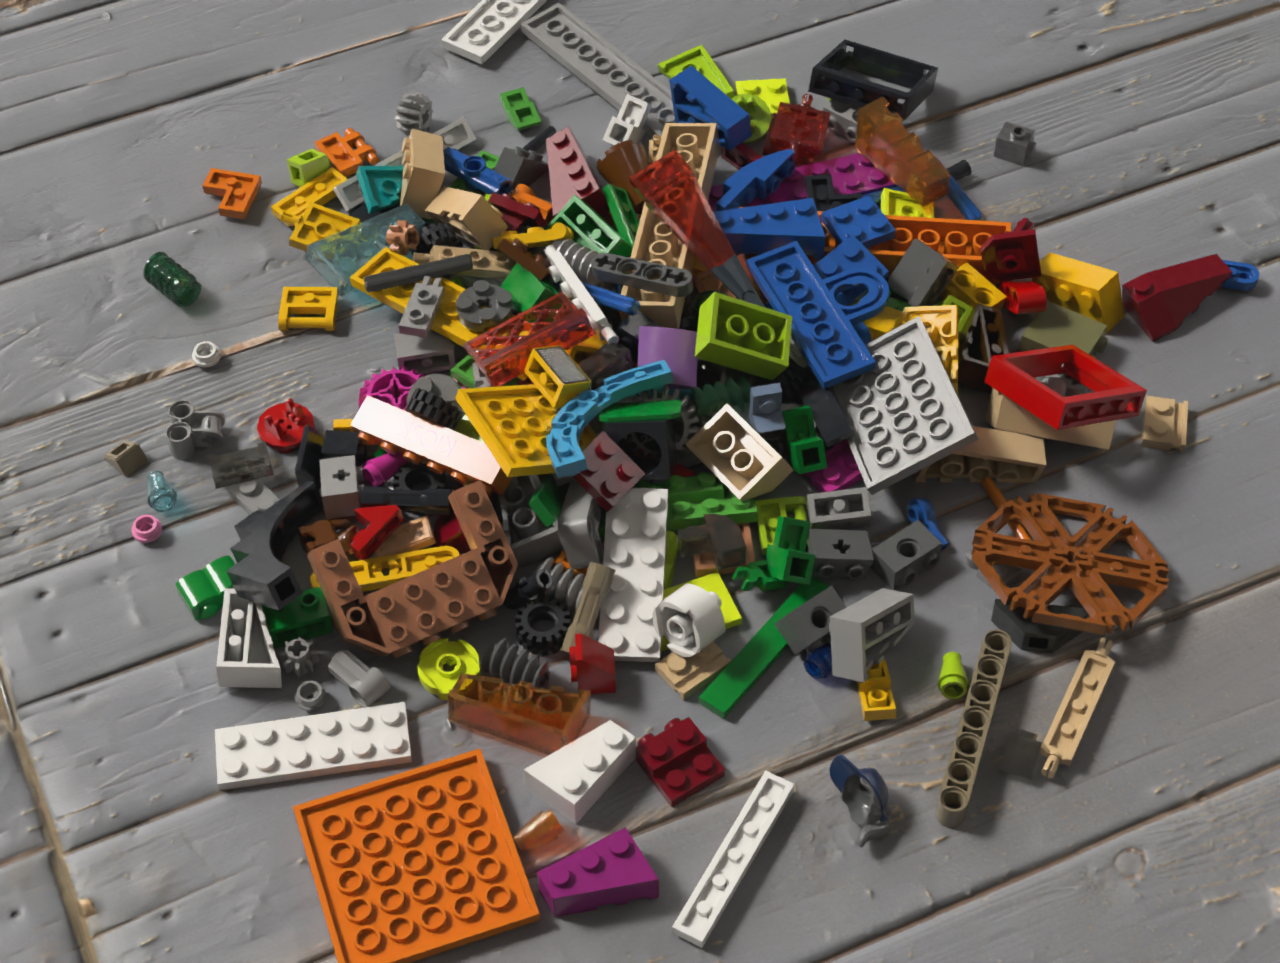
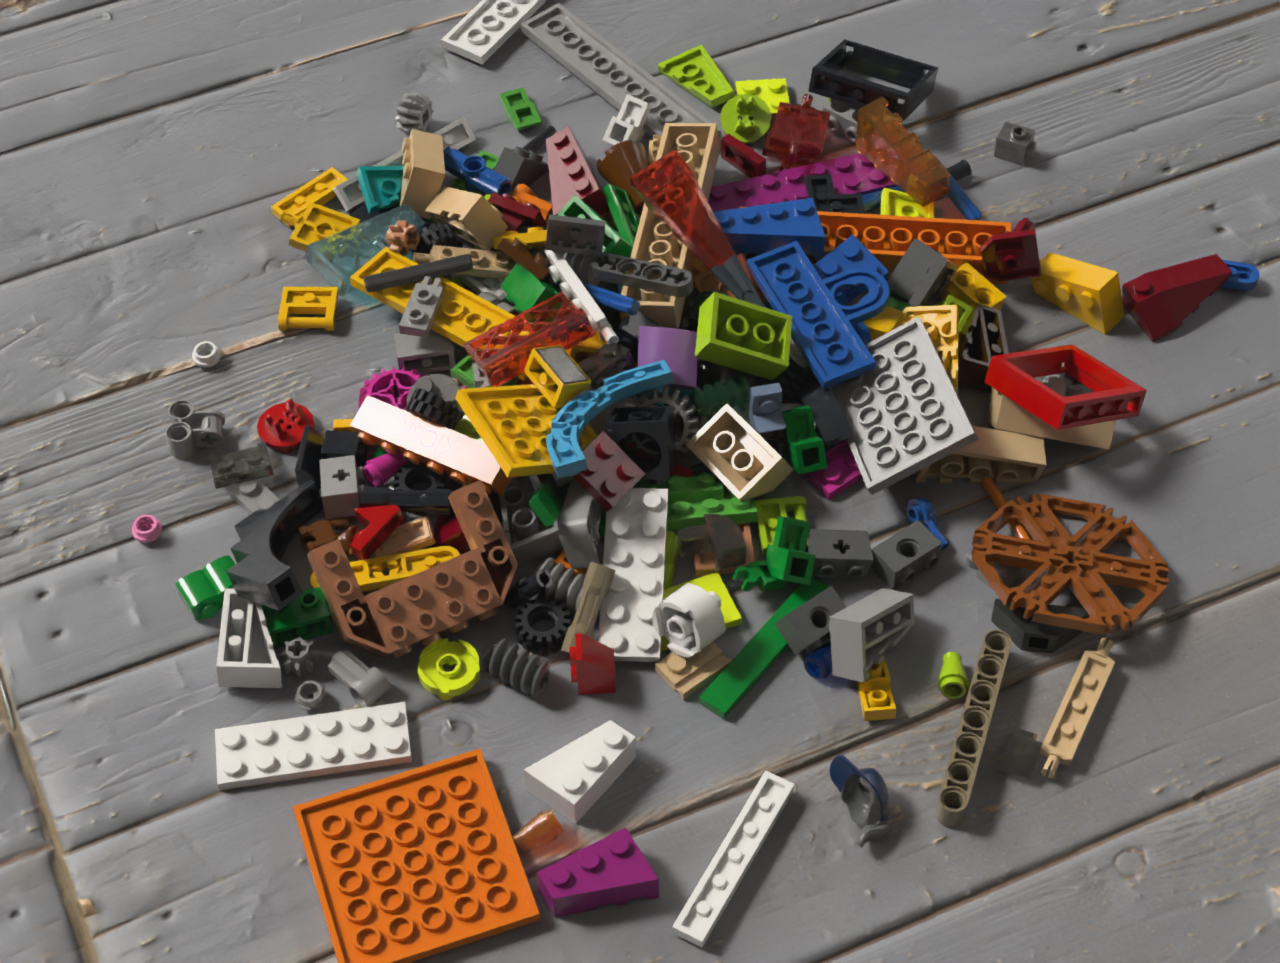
dark tan slope [104,440,148,477] -> none
clear green piece [143,252,202,307] -> none
clear light blue cone [147,471,177,512] -> none
orange plate [202,168,262,220] -> none
lime brick [286,148,331,187] -> none
orange plate [314,128,379,177] -> none
clear orange wedge [448,673,591,755] -> none
dark grey plate [456,280,513,331] -> none
green piece [599,400,682,422] -> none
dark red plate [635,717,725,807] -> none
blue wedge [669,66,752,151] -> none
blue slope [716,149,796,211] -> none
light grey brick [807,487,871,530] -> none
blue plate [821,196,896,248] -> none
red beam [998,279,1047,314] -> none
olive panel [1019,300,1108,358] -> none
tan plate [1141,395,1188,452] -> none
none -> dark grey bracket [545,214,606,257]

